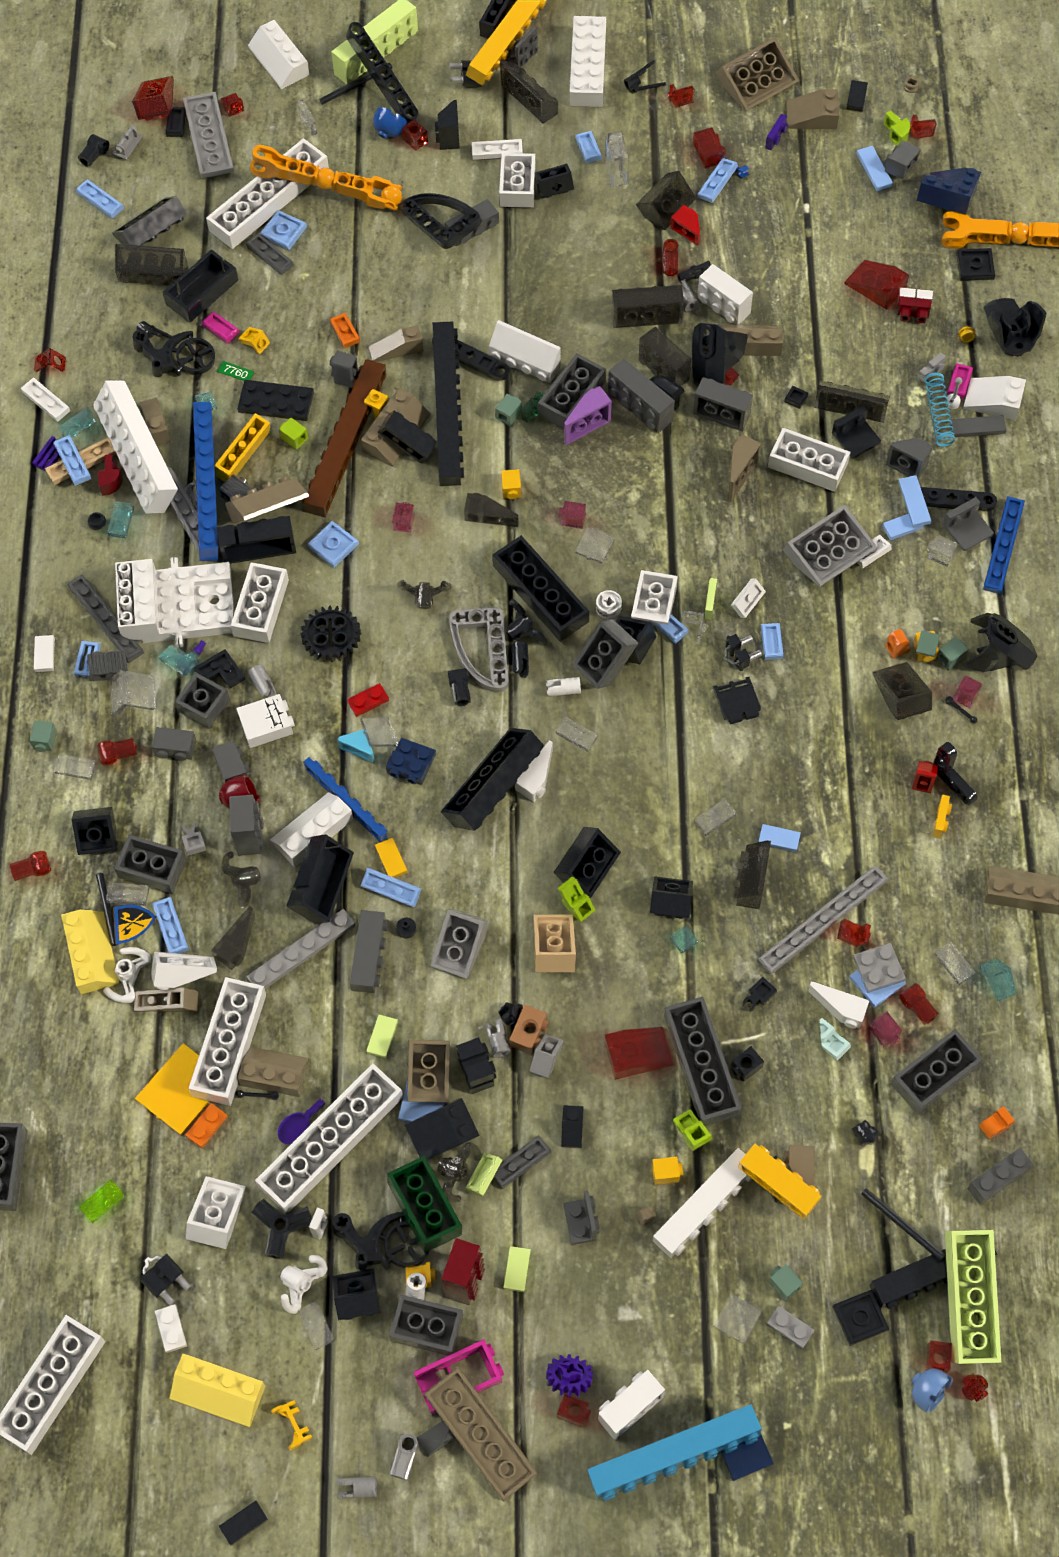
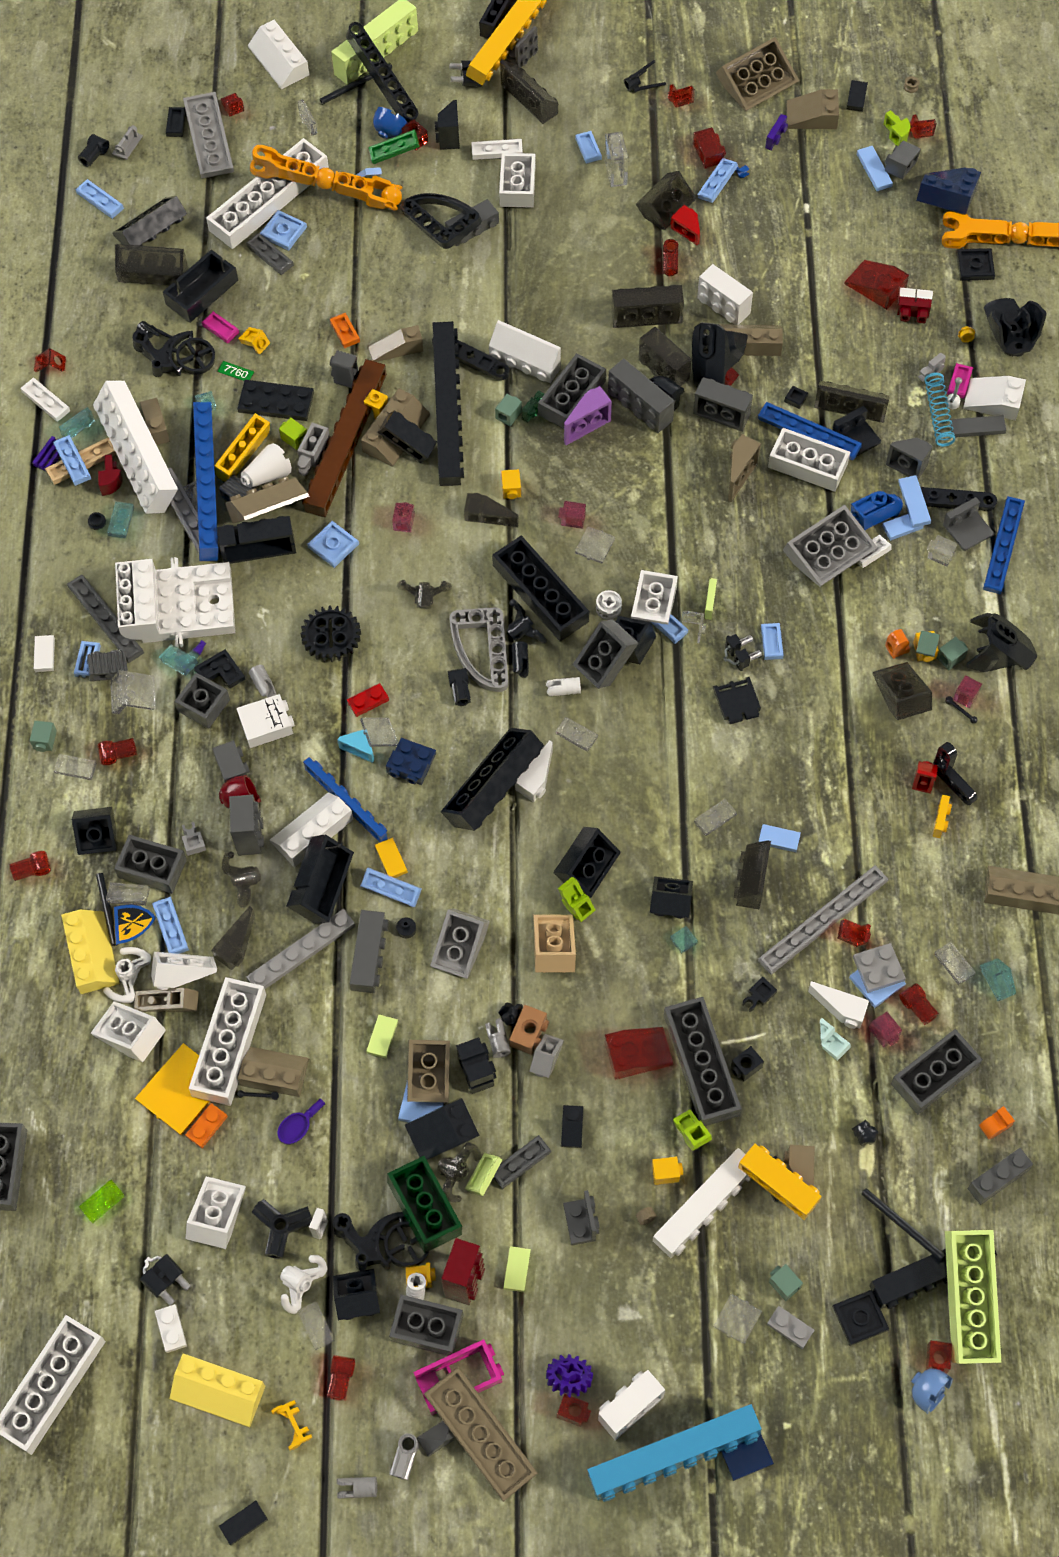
clear red slope [132,76,174,121] -> none
dark grey brick [152,727,196,761] -> none
white brick [231,562,289,643] -> none
white brick [255,1064,403,1214] -> none
black brick [535,164,574,199] -> none
white brick [570,16,606,107] -> none
light grey hinge [672,279,699,312] -> none
black pin [677,261,711,284] -> none
white plate [731,579,766,618] -> none
clear red gear [961,1373,988,1402] -> none
none -> white slope [91,1001,166,1062]
none -> white cone [241,443,292,488]
none -> light grey hinge [297,423,330,476]
none -> clear red piece [327,1355,355,1401]
none -> light blue tile [357,168,382,178]
none -> green tile [368,130,420,164]
none -> blue plate [758,402,862,461]
none -> blue piece [851,491,903,530]

